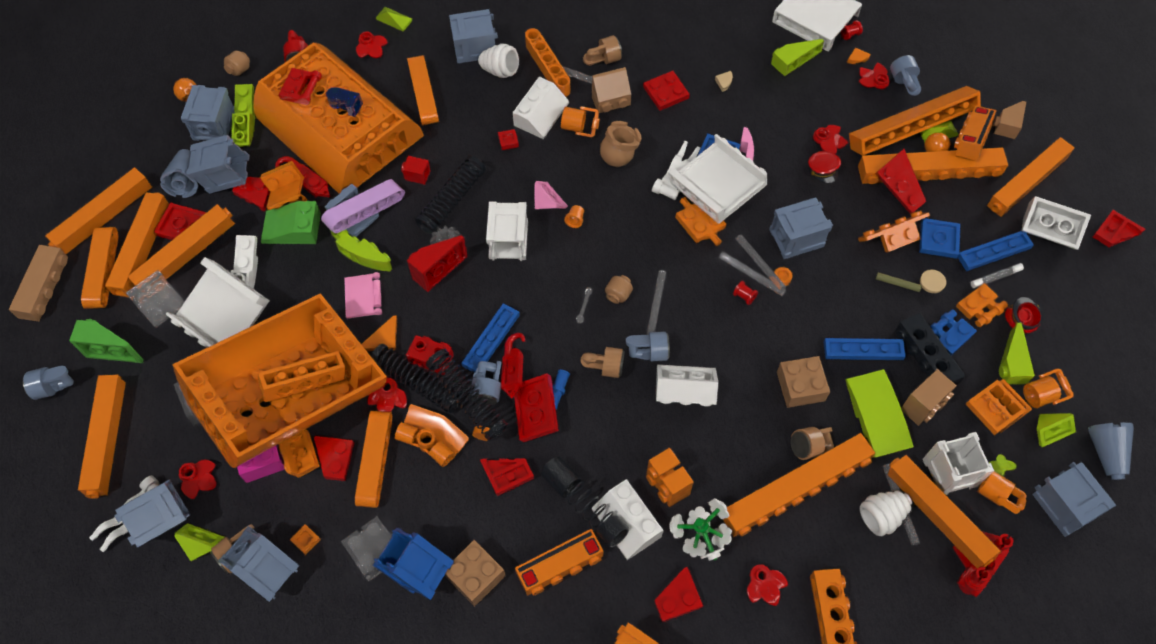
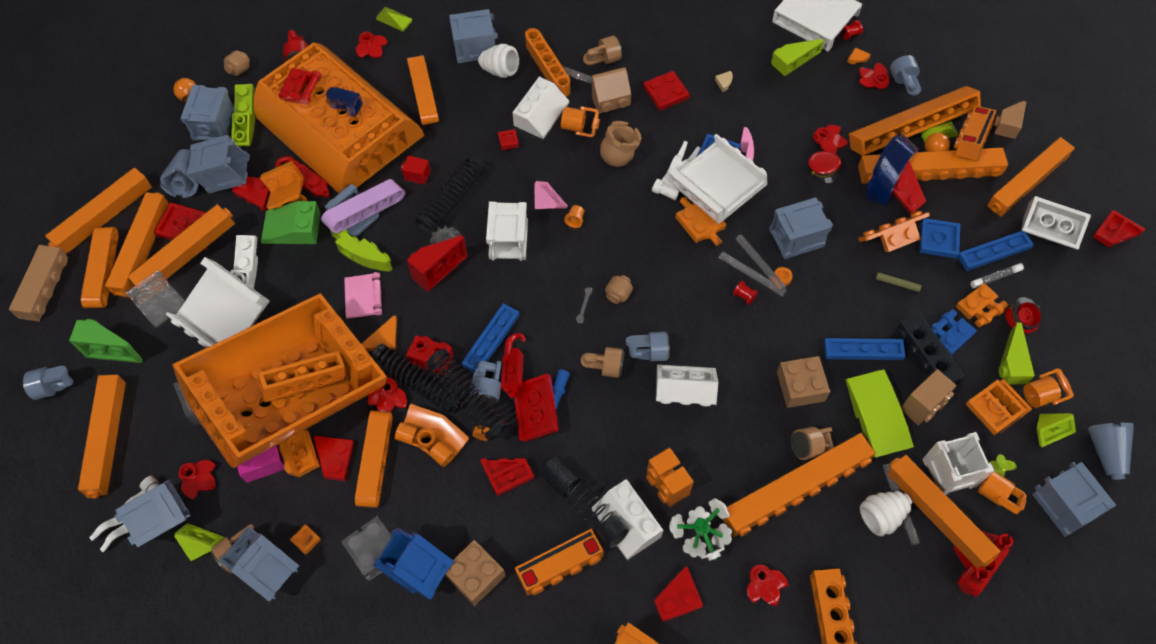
clear bar [647,270,666,335] -> none
tan piece [920,270,946,293] -> none
none -> clear blue windscreen [866,133,919,205]

